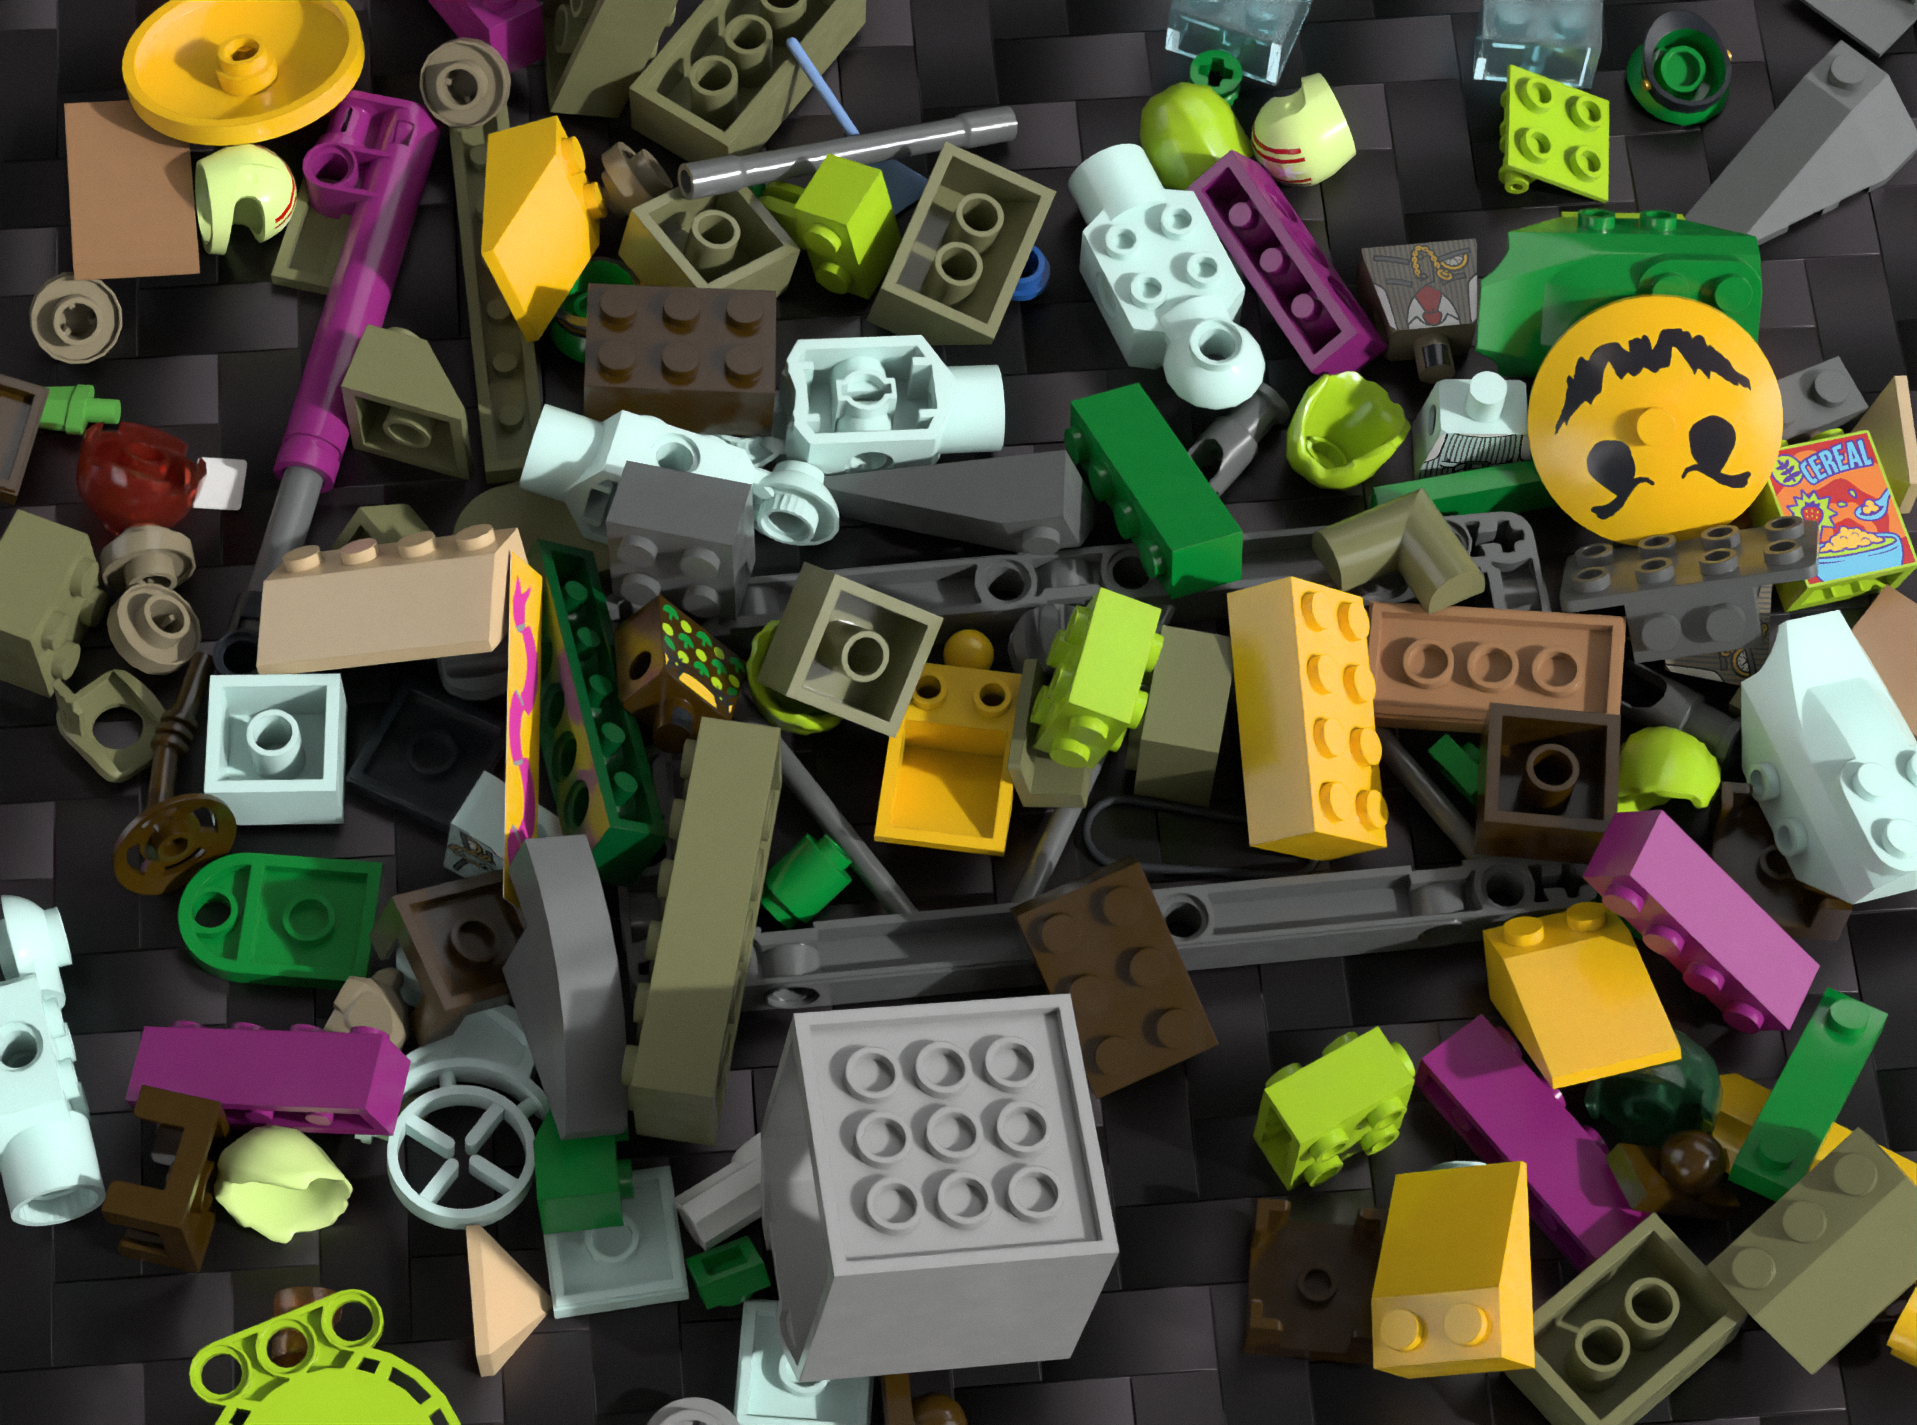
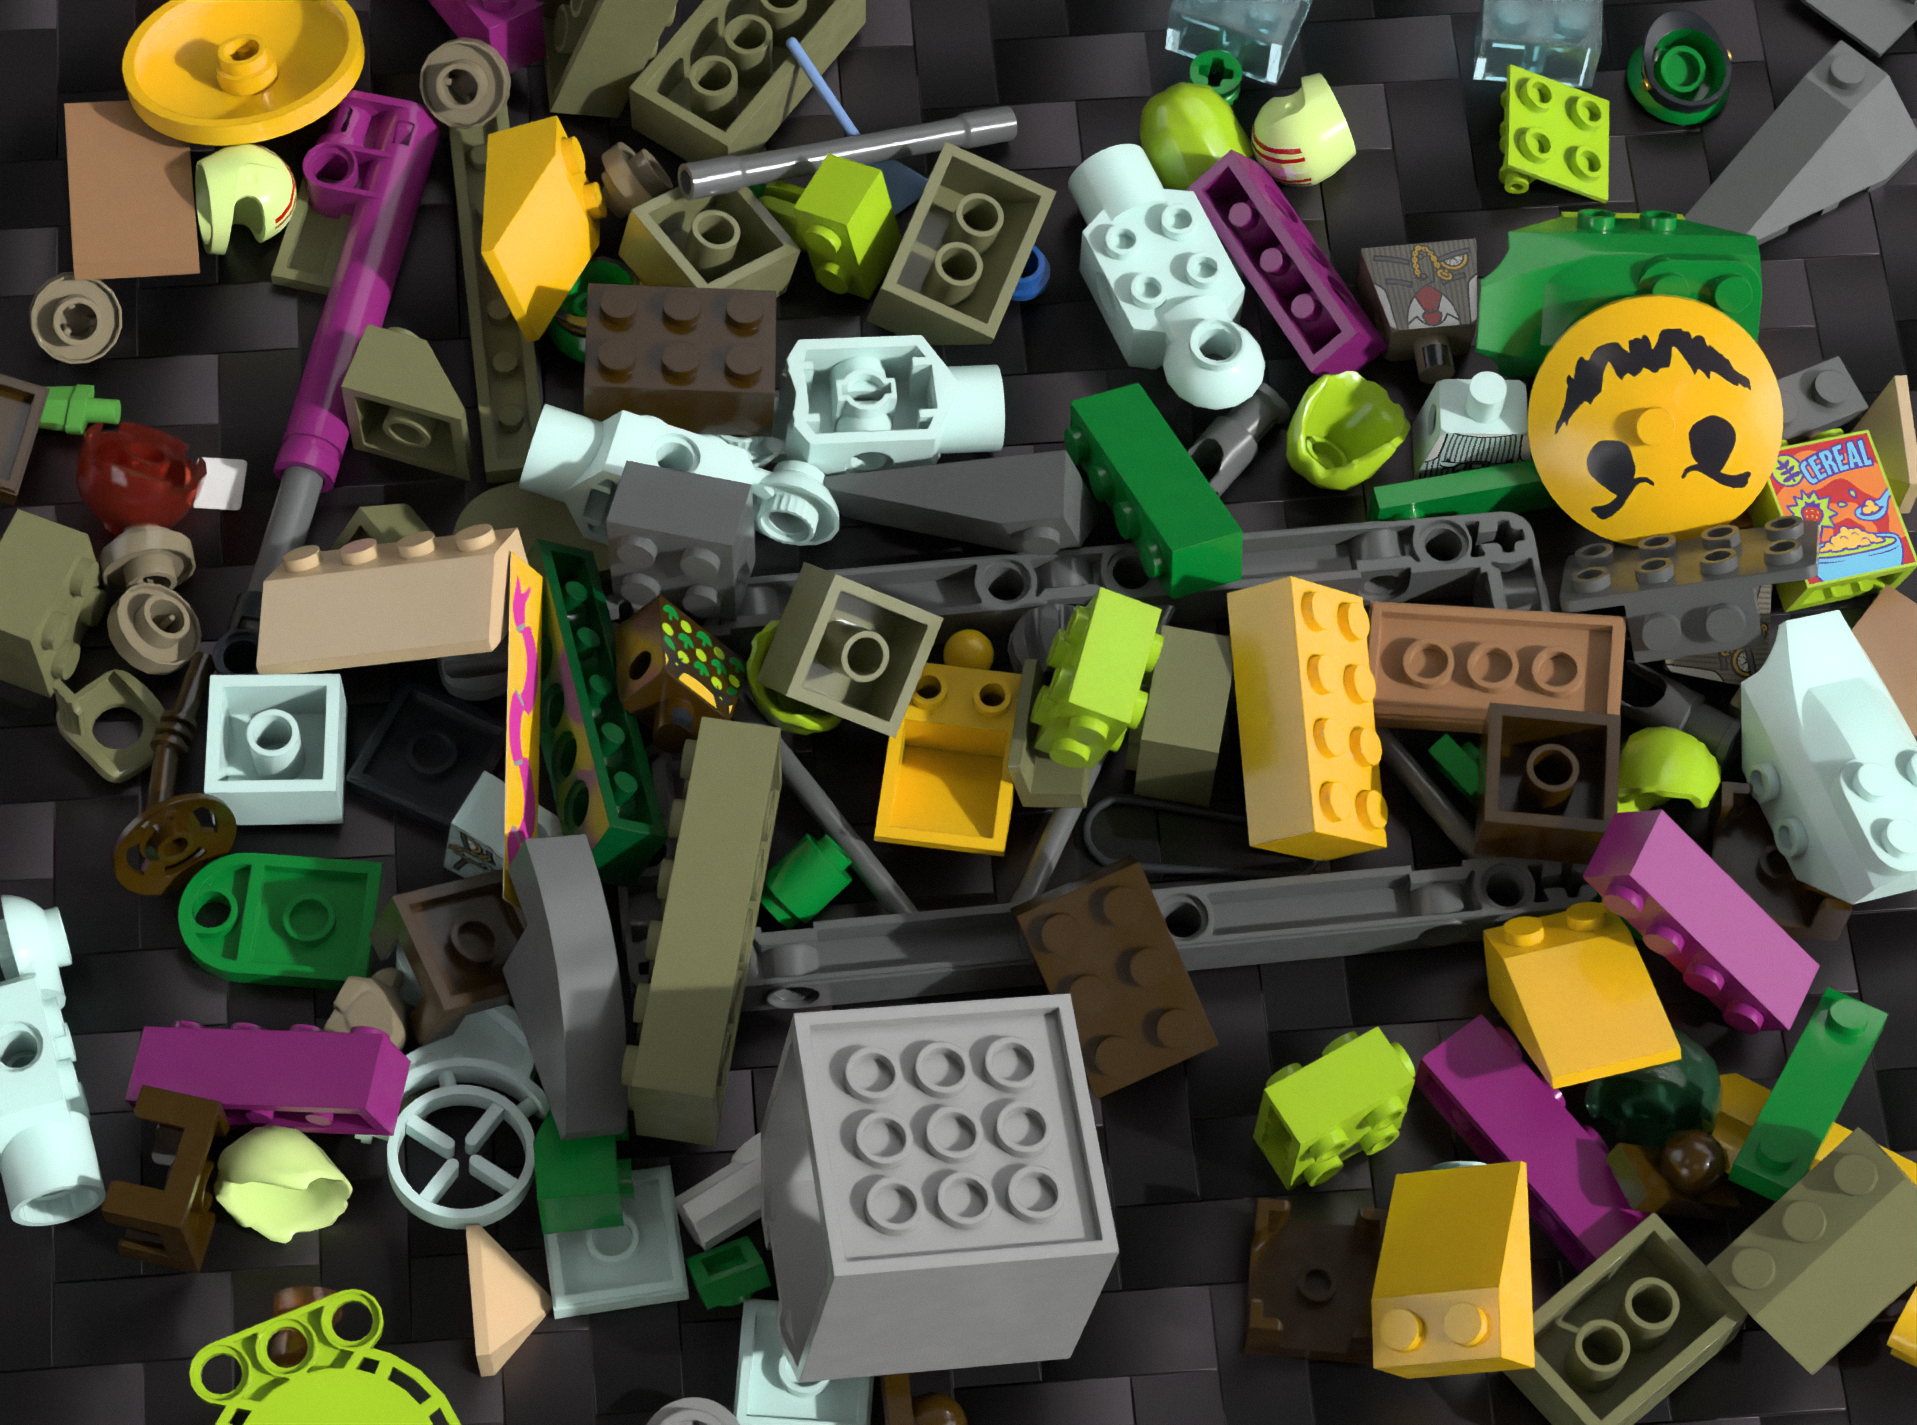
olive brick [1312,487,1485,615] -> none

